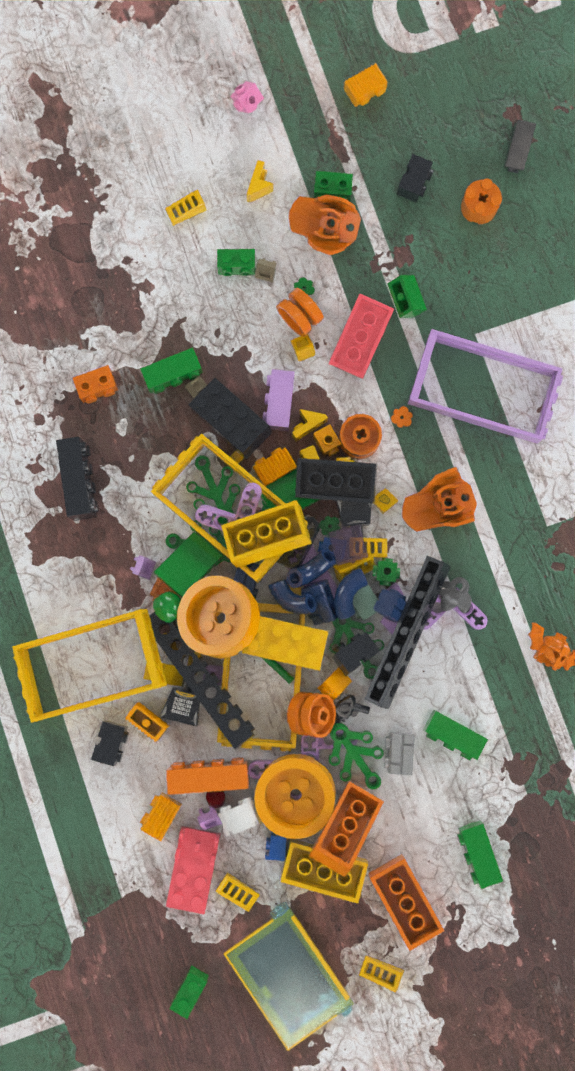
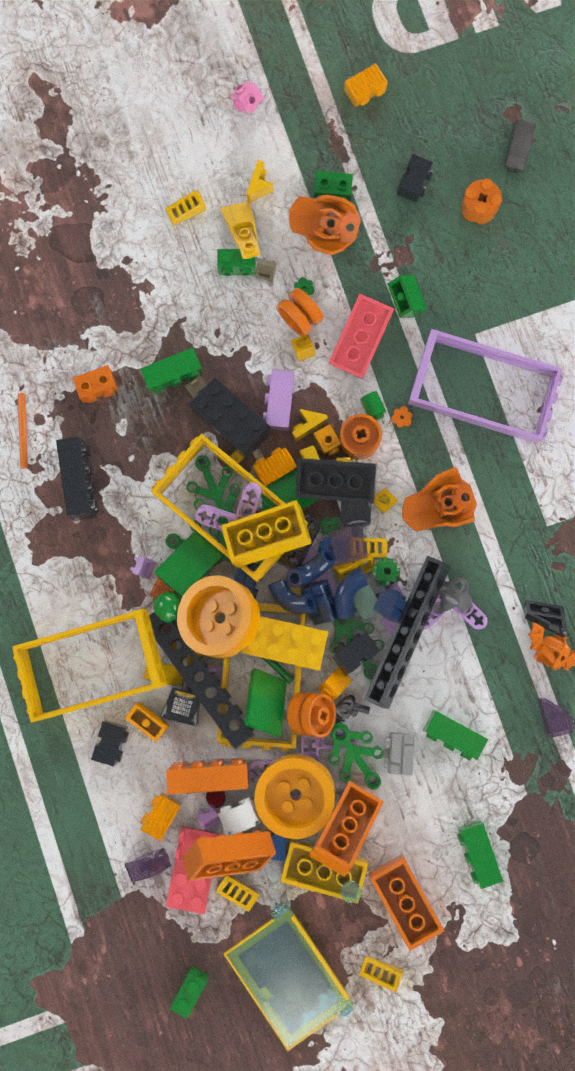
none -> orange bar [18,393,28,469]
none -> clear purple slope [124,848,171,882]
none -> orange brick [182,830,276,881]
none -> yellow piece [220,201,261,259]
none -> green tile [244,668,287,737]
none -> clear light blue tile [341,881,361,903]
none -> green brick [360,391,386,421]
none -> black wing [524,600,567,638]
none -> clear purple slope [537,697,575,738]

